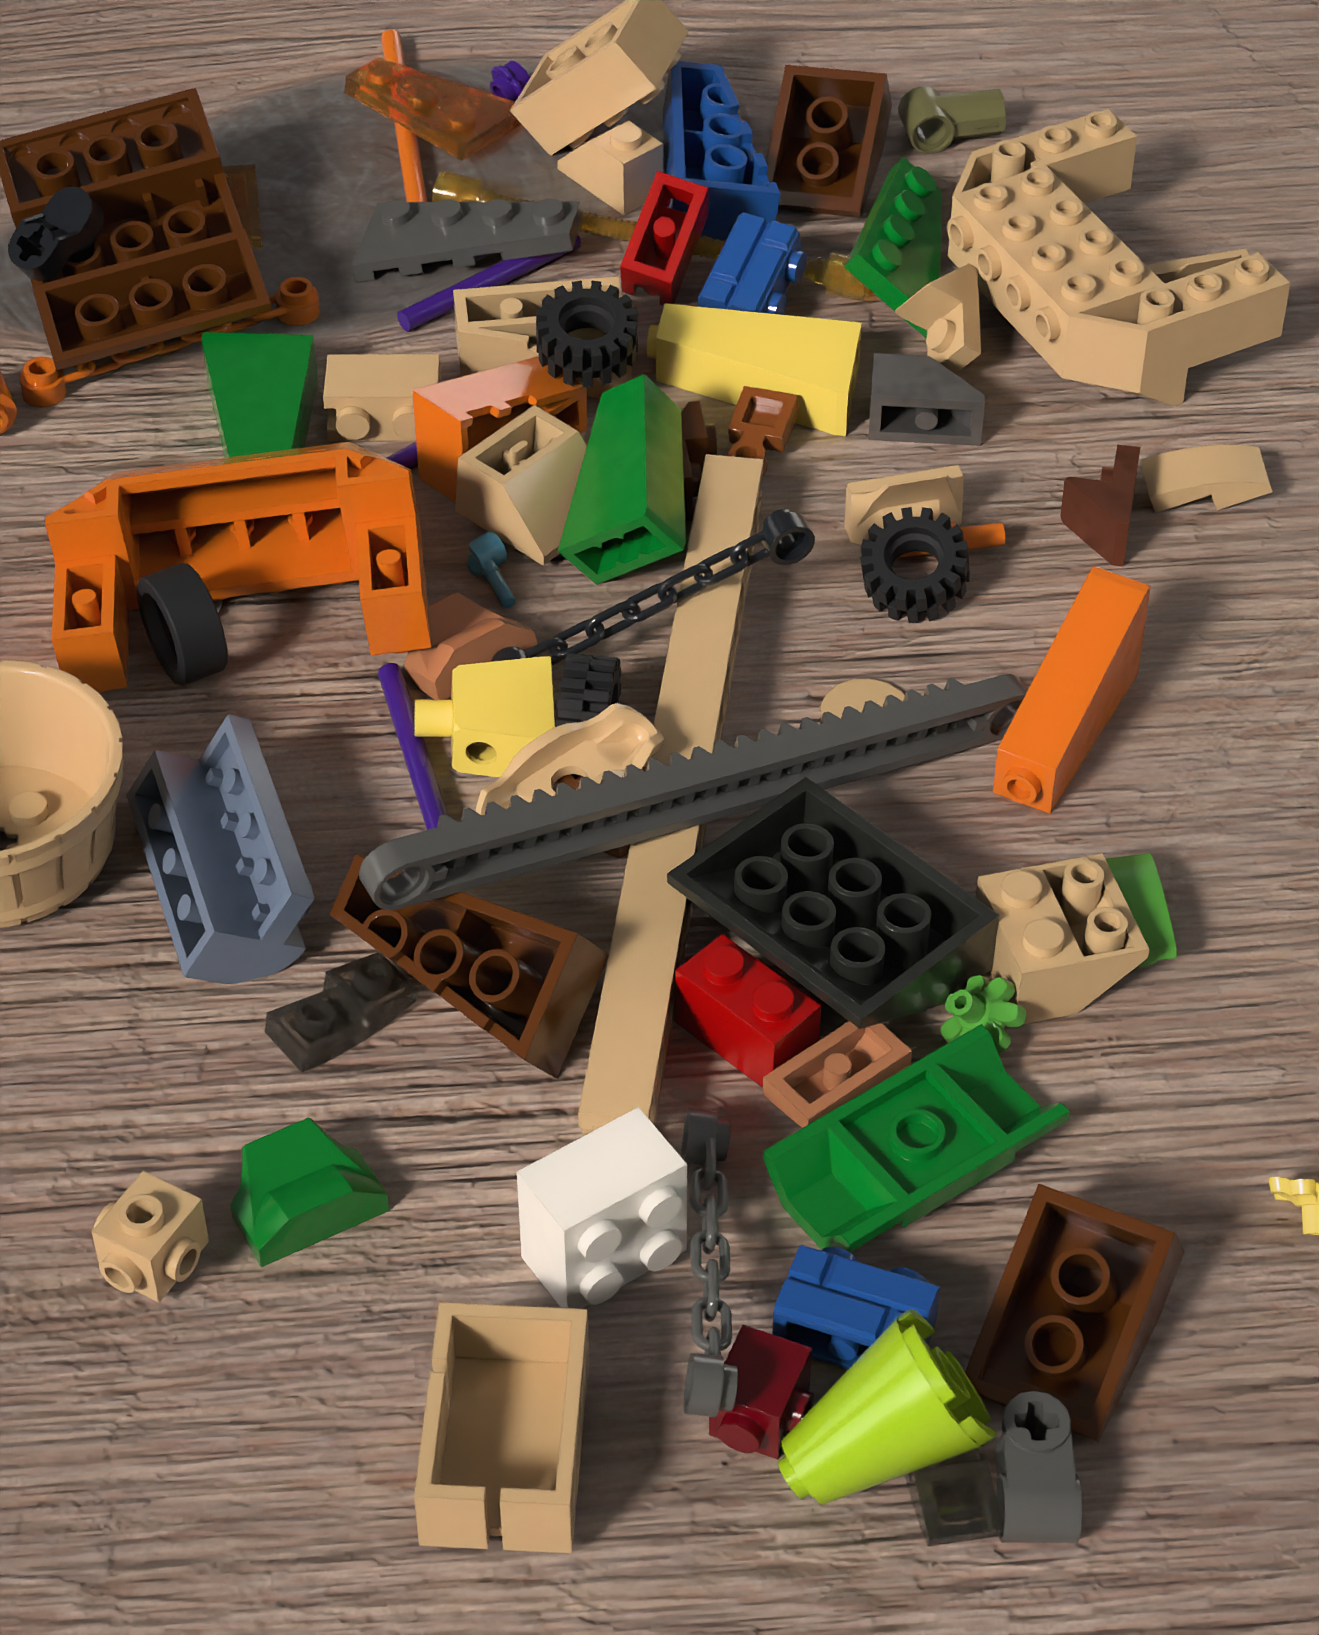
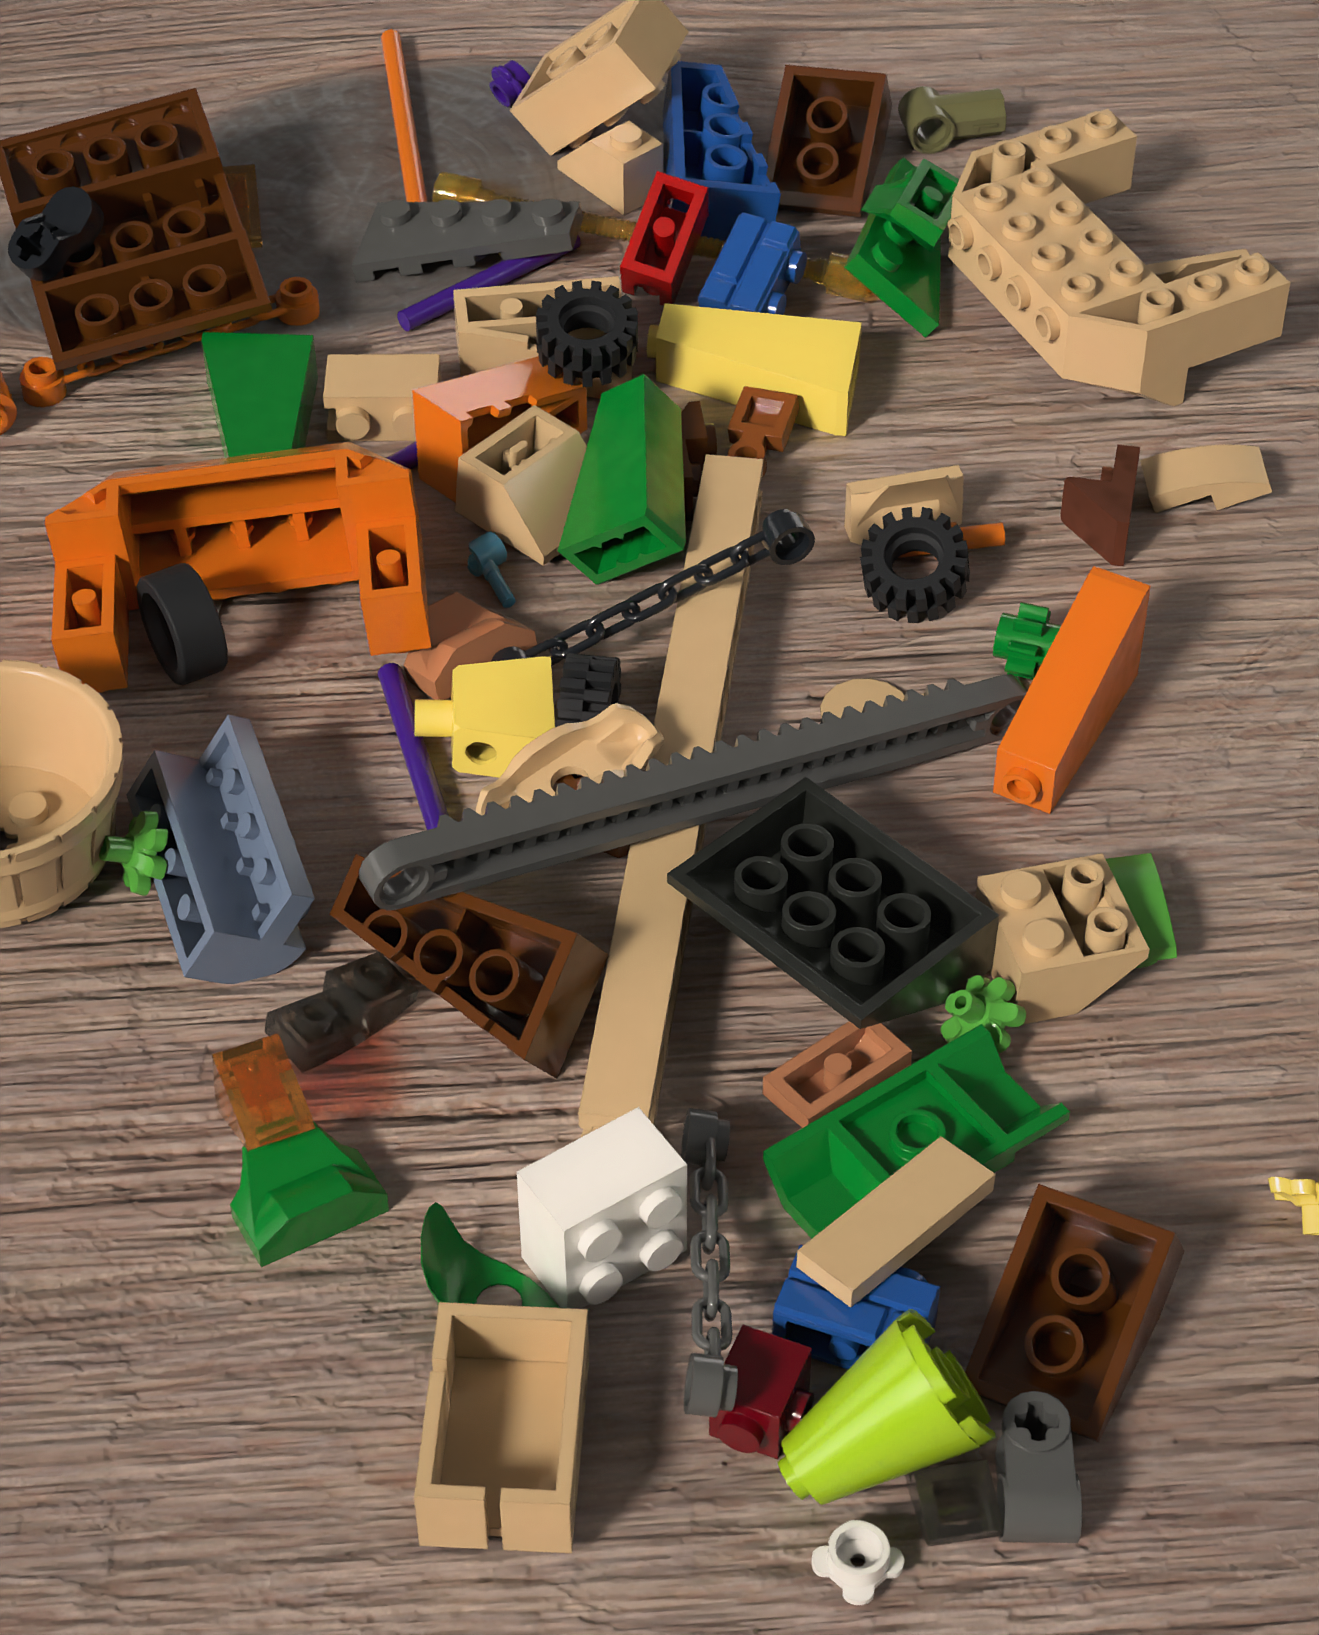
tan brick [92,1171,209,1303] -> none
clear orange wing [344,57,522,161] -> none
red brick [675,934,821,1088] -> none
flat silver slope [869,353,985,446] -> none
tan slope [895,264,981,374] -> none
none -> bright green plant [99,811,168,896]
none -> clear orange slope [212,1033,315,1151]
none -> green piece [421,1202,590,1310]
none -> tan tile [796,1136,996,1308]
none -> white plate [811,1519,904,1605]
none -> green slope [861,158,959,252]
none -> green gear [993,602,1061,680]

